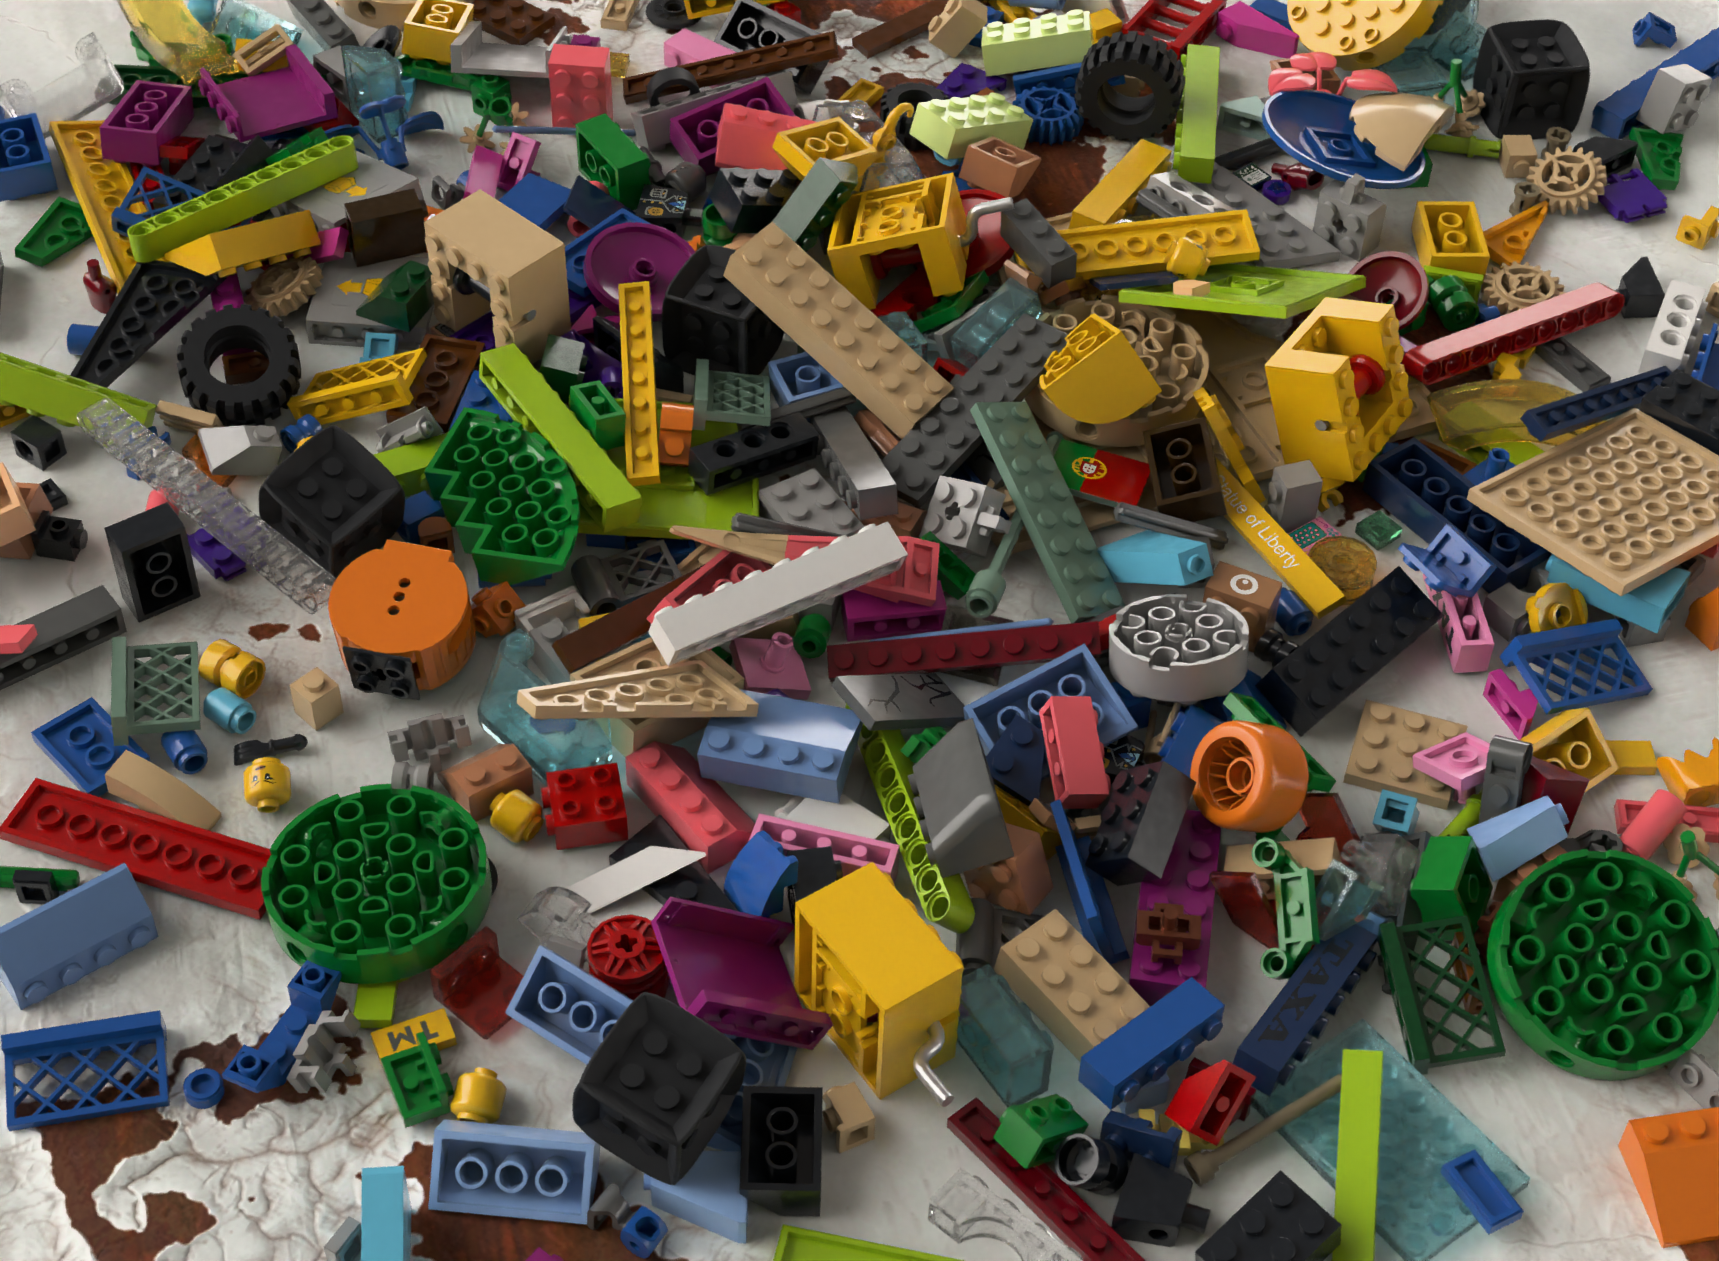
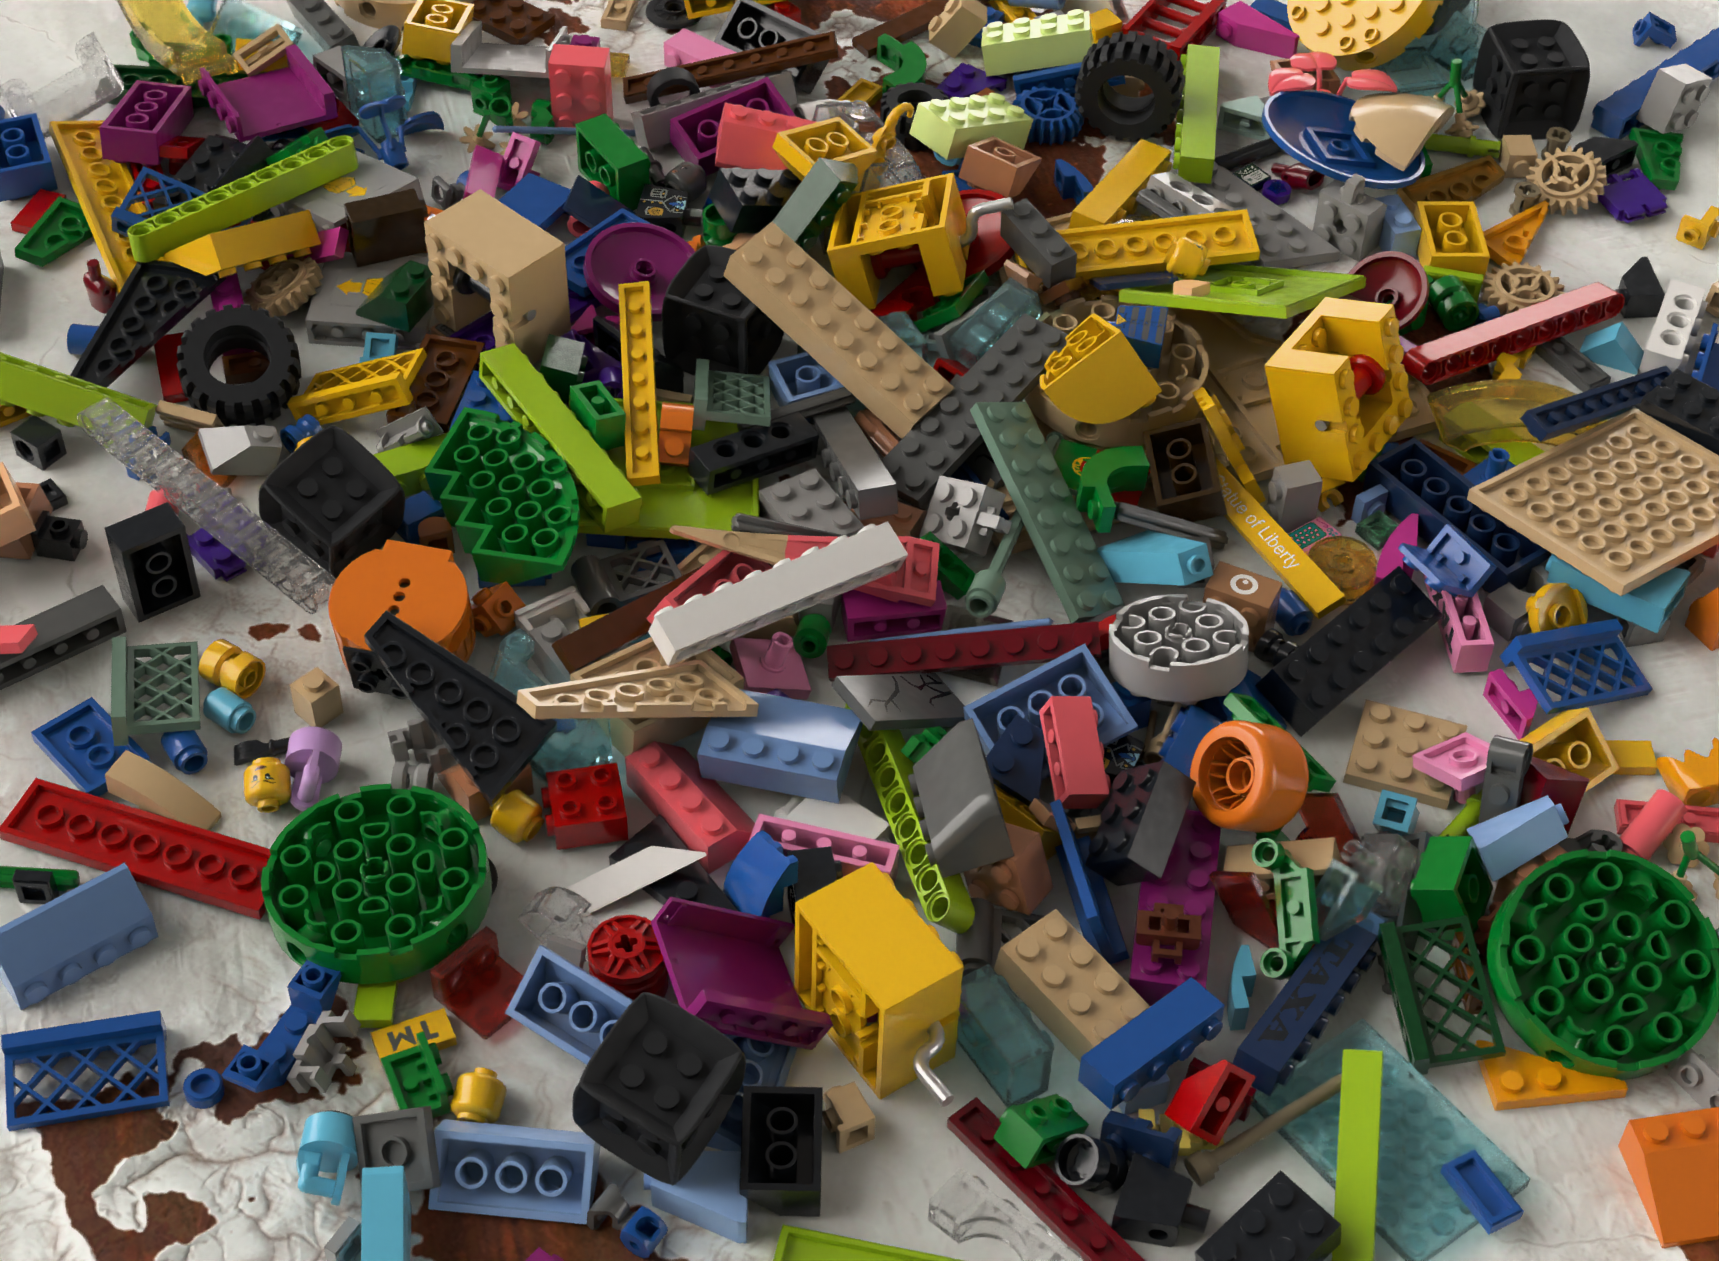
none -> red tile [11,189,67,234]
none -> red tile [154,332,189,403]
none -> lavender piece [284,726,342,811]
none -> medium azure piece [296,1110,358,1206]
none -> dark grey tile [352,1105,441,1192]
none -> black wing [364,610,557,807]
none -> green piece [530,98,555,145]
none -> green arch [877,33,927,95]
none -> blue slope [1054,159,1094,206]
none -> green arch [1075,446,1150,533]
none -> blue torso [1105,305,1168,369]
none -> medium azure slope [1227,945,1257,1030]
none -> medium blue plate [1351,484,1389,526]
none -> dark pink slope [1372,513,1418,587]
none -> light blue brick [1374,194,1422,257]
none -> pearl gold wing [1396,155,1506,214]
none -> light orange wing [1475,1040,1628,1111]
none -> medium azure slope [1580,322,1644,375]

